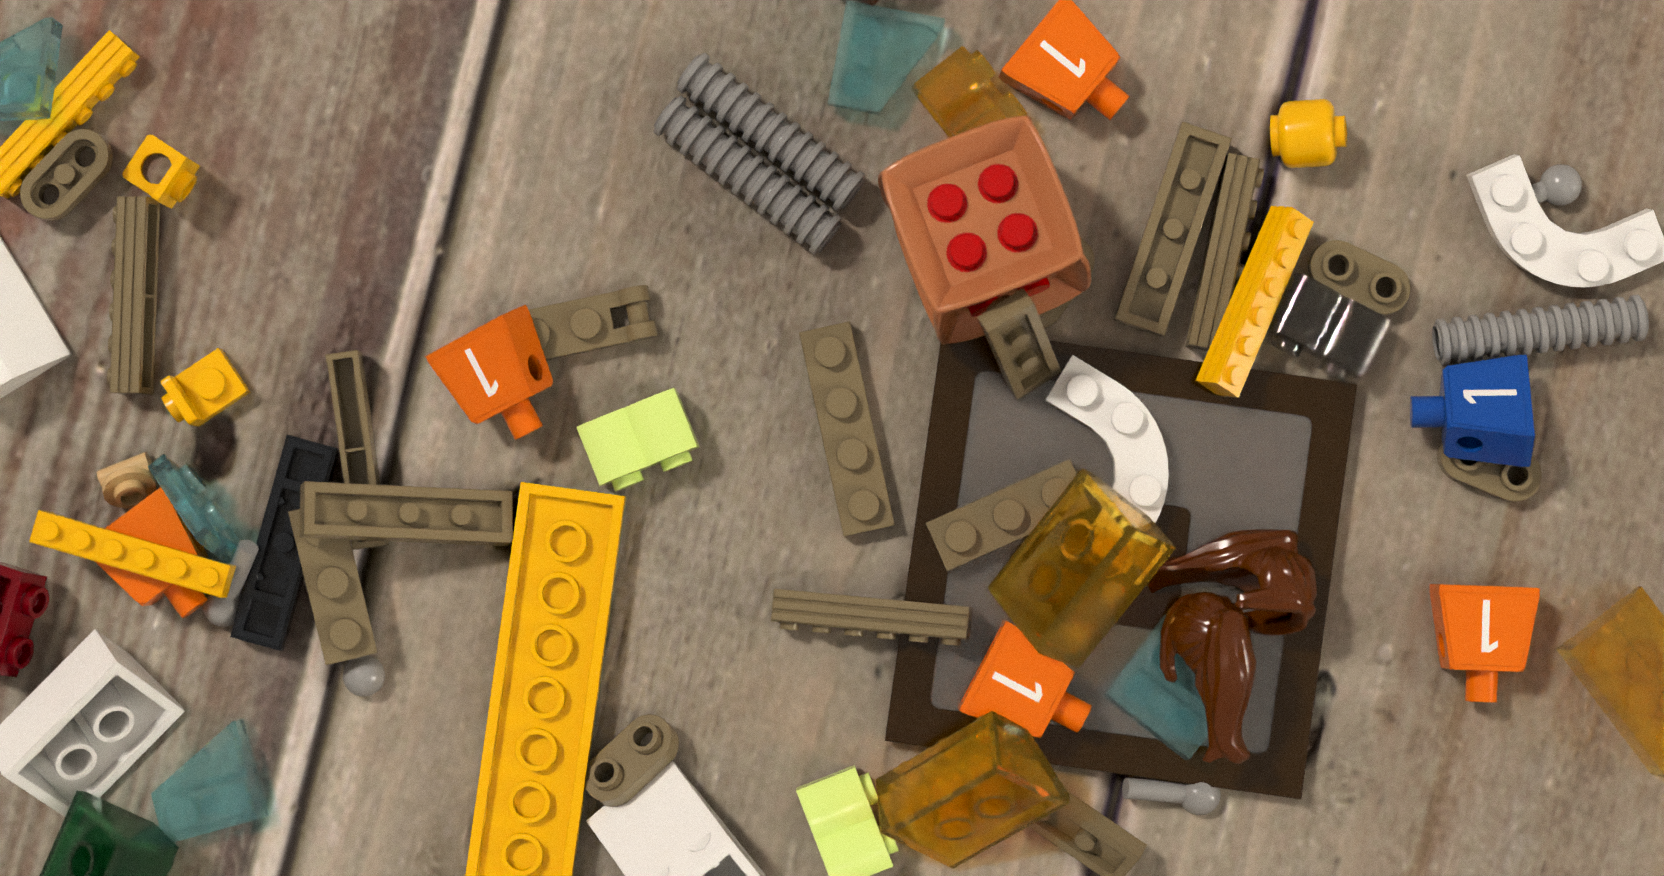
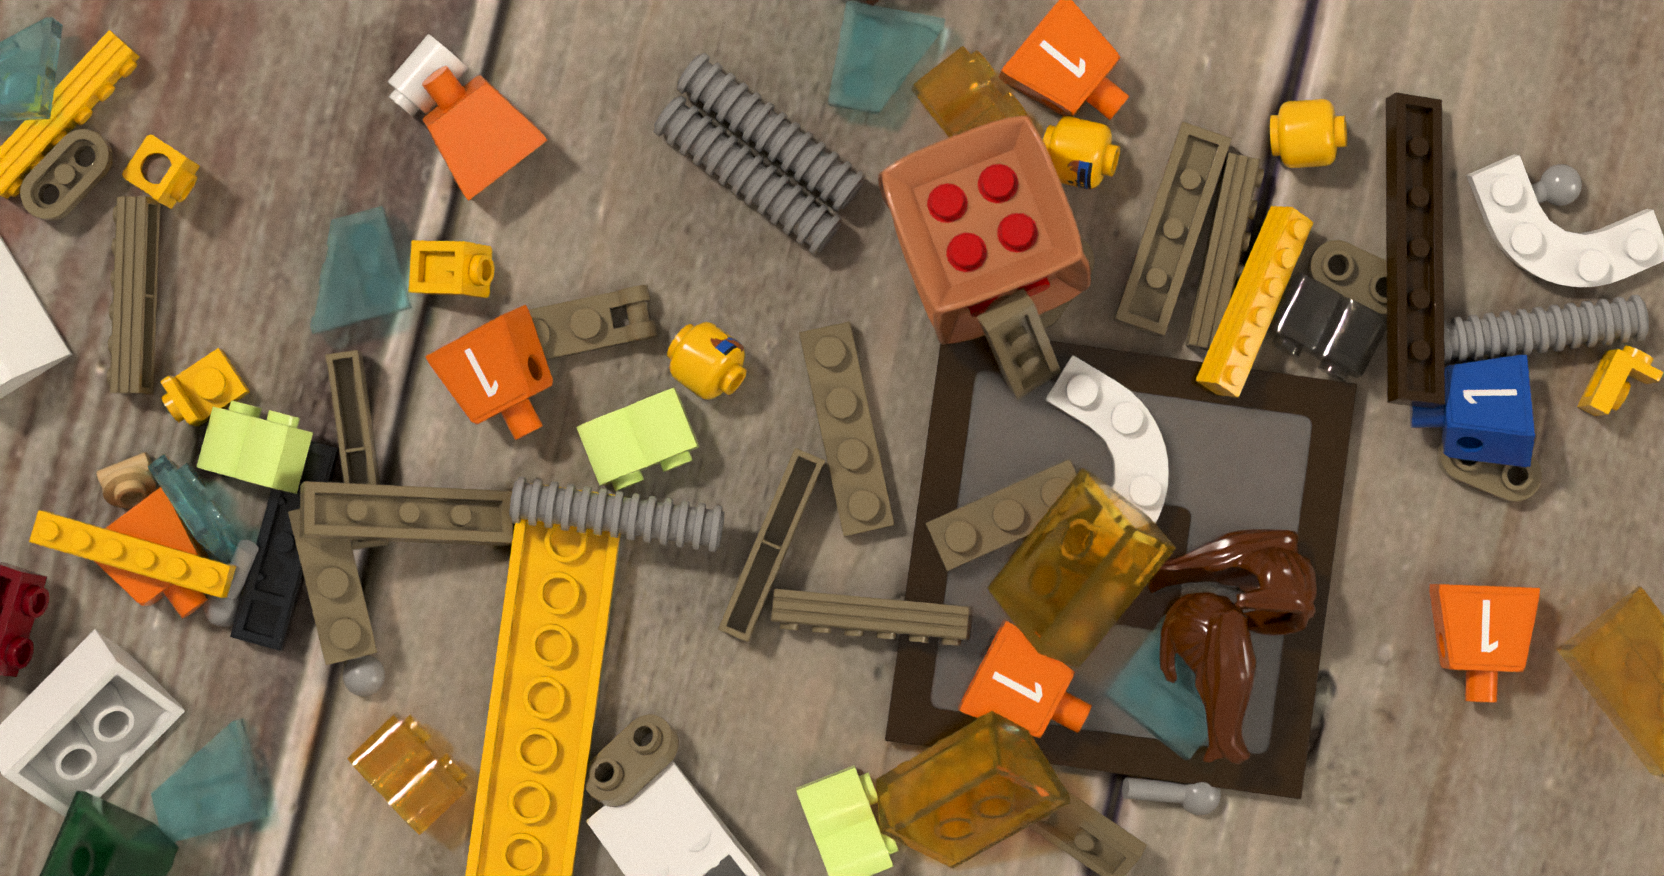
none -> yellowish green brick [197,400,313,494]
none -> clear light blue wing [310,206,412,335]
none -> clear yellow brick [347,713,469,835]
none -> white brick [387,34,468,117]
none -> yellow bracket [408,240,494,298]
none -> orange torso [422,66,547,201]
none -> light grey piece [509,477,725,552]
none -> yellow head [667,322,747,400]
none -> dark tan piece [718,448,825,642]
none -> yellow head [1043,116,1120,189]
none -> dark brown plate [1386,92,1445,409]
none -> yellow bracket [1577,346,1664,416]

